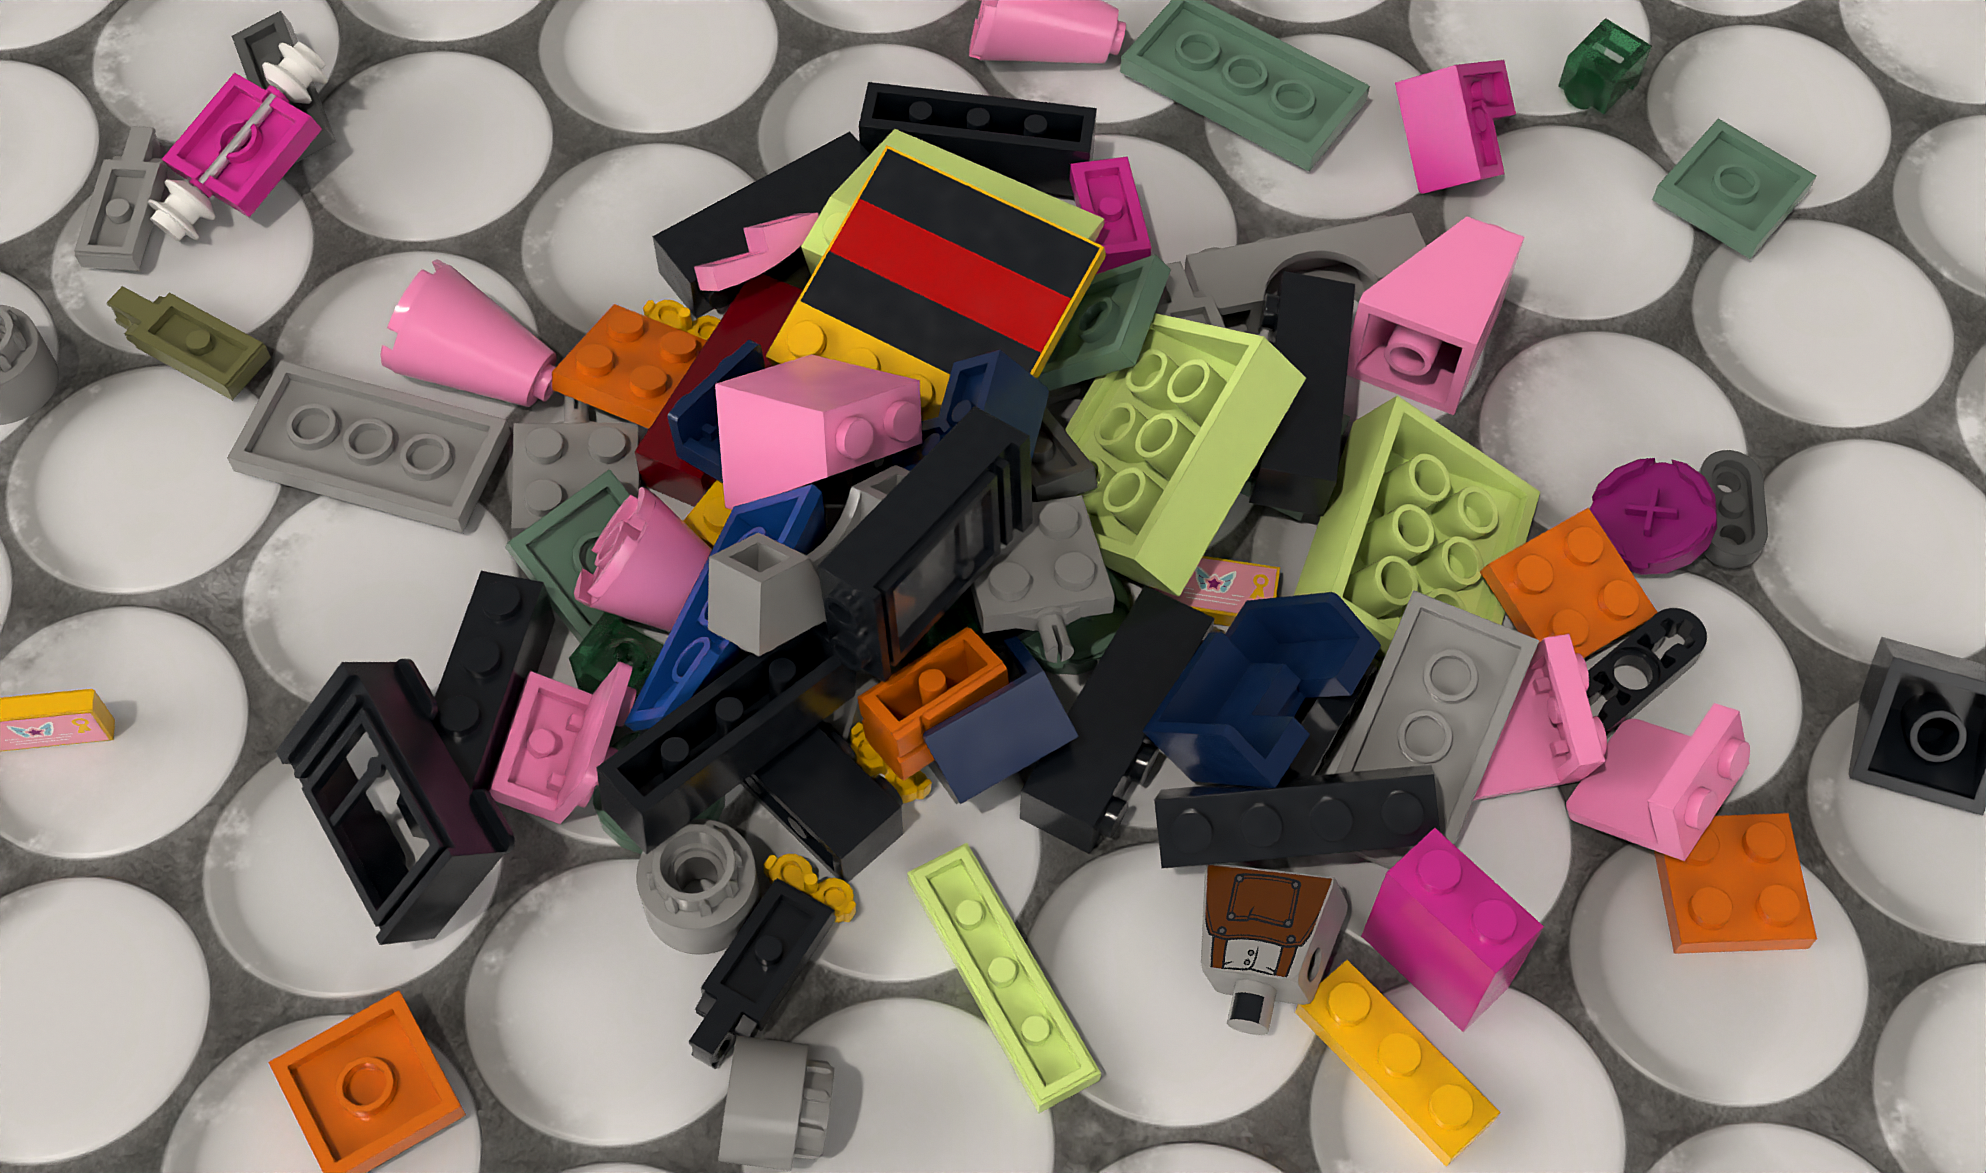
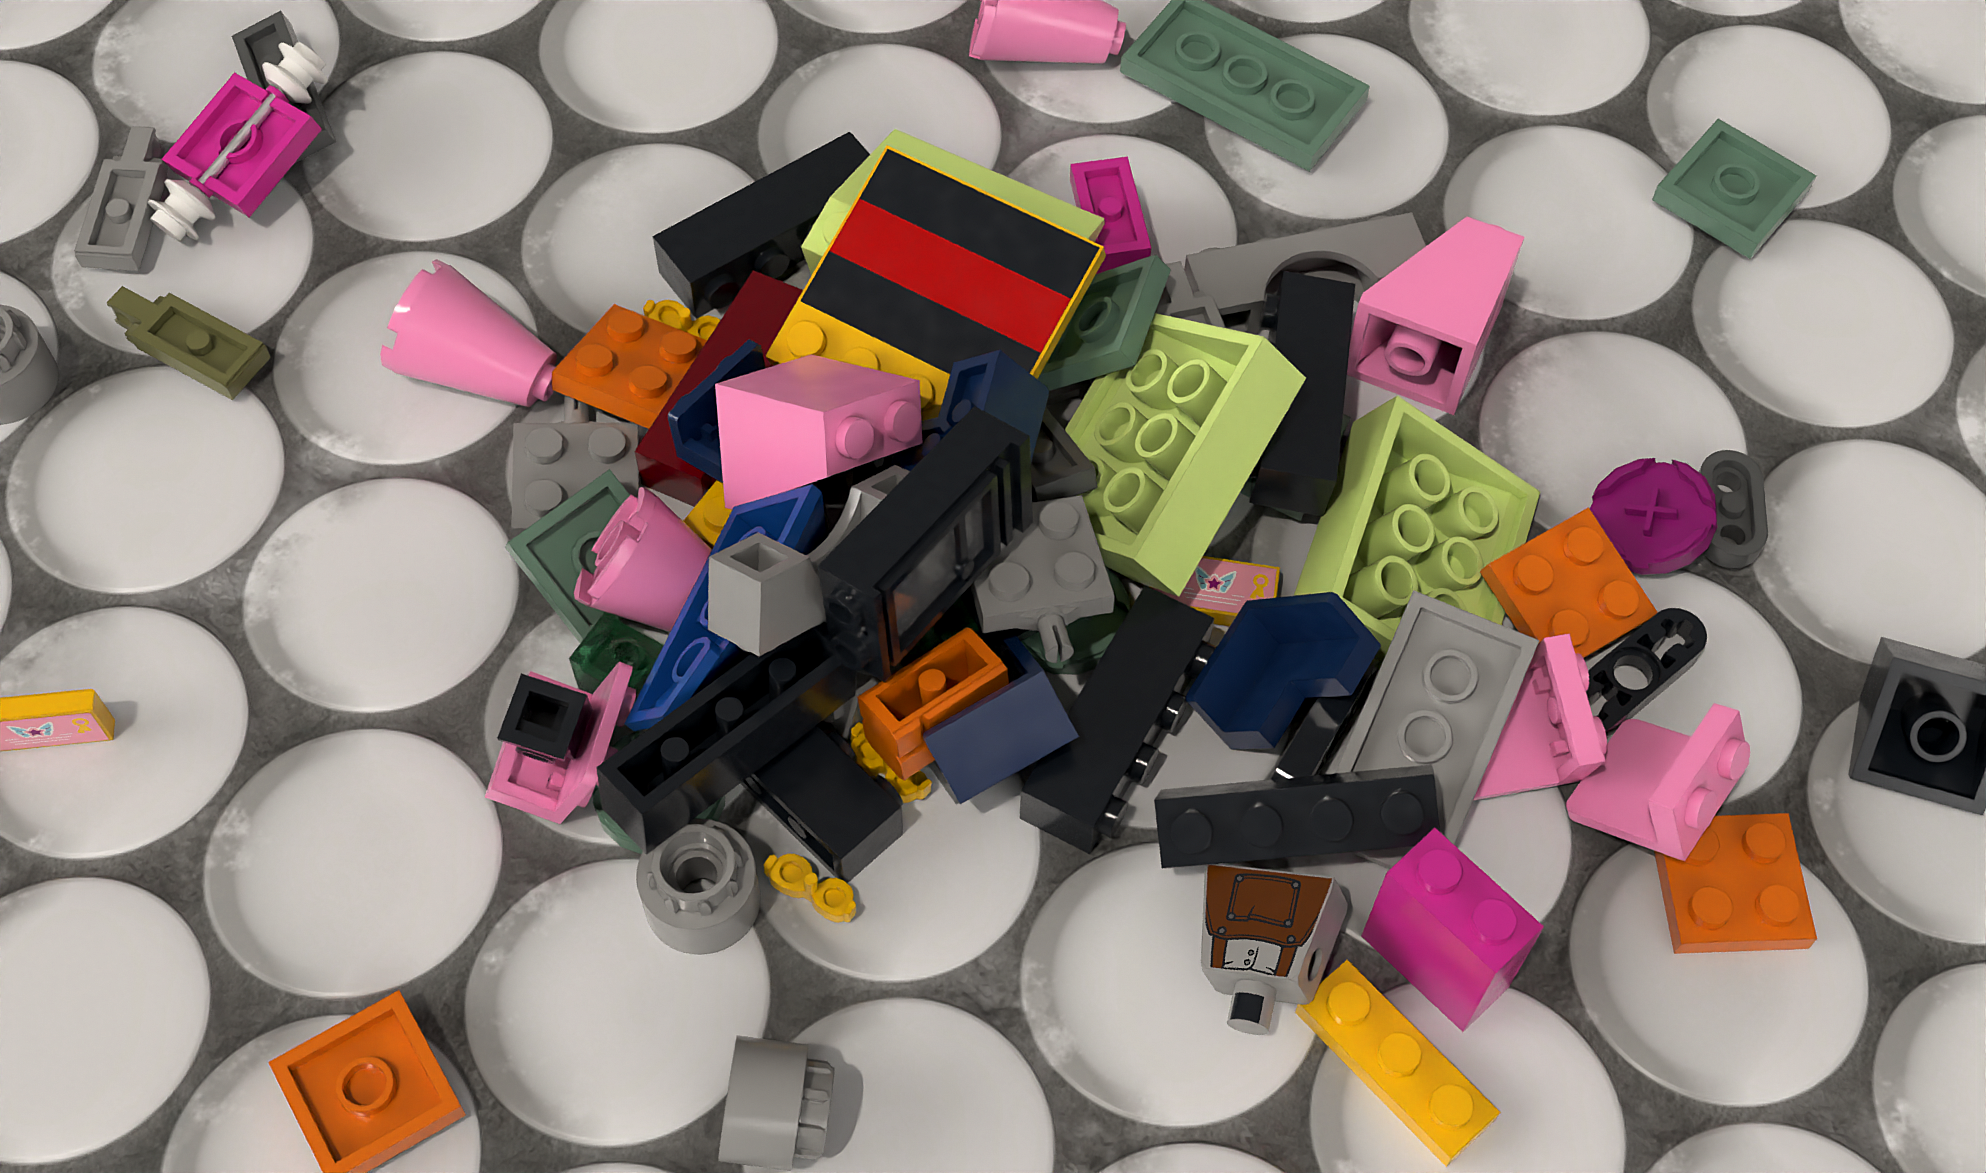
light grey plate [227,360,511,533] -> none
black piece [276,659,515,945] -> none
black brick [396,571,555,839] -> none
black hinge [689,878,836,1070] -> none
bright pink slope [694,212,819,291] -> none
black brick [859,82,1097,196] -> none
yellowish green tile [907,843,1101,1113] -> none
dark blue panel [1142,631,1310,788] -> none
dark pink panel [1395,60,1516,194] -> none
clear green brick [1558,18,1652,114] -> none
none -> black brick [497,673,593,764]

